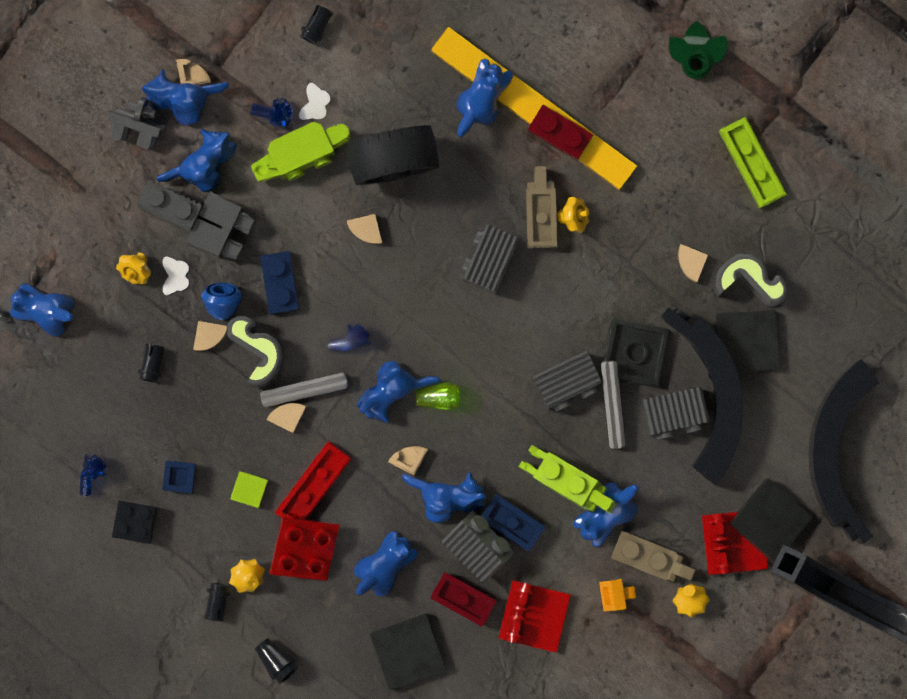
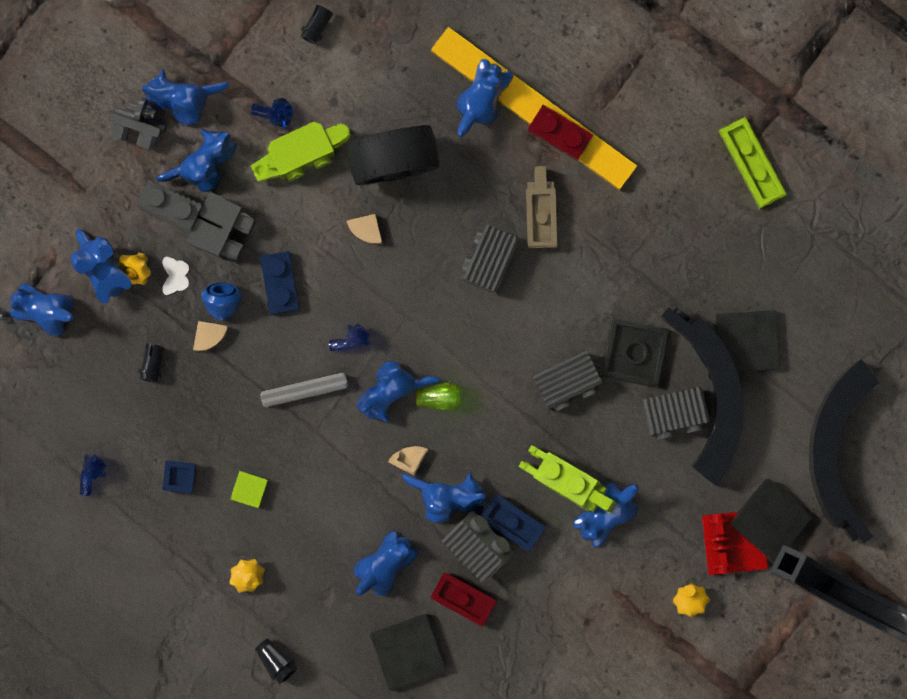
black piece [112,500,158,544] -> none
tan tile [176,59,211,86] -> none
black pin [204,583,231,622] -> none
animal [227,316,284,388] -> none
tan tile [266,403,306,433] -> none
red hinge [269,513,340,581] -> none
red tile [274,441,352,520] -> none
white sticker [299,83,330,120] -> none
red hinge [498,580,571,653] -> none
yellow piece [557,197,589,233] -> none
light orange tile [599,579,636,612] -> none
light grey axle [601,361,626,449] -> none
dark tan hinge [610,530,695,582] -> none
dark green plate [668,21,727,80] -> none
tan tile [678,244,708,283] -> none
dark grey animal [713,254,788,307] -> none
none -> blue animal [71,229,132,304]

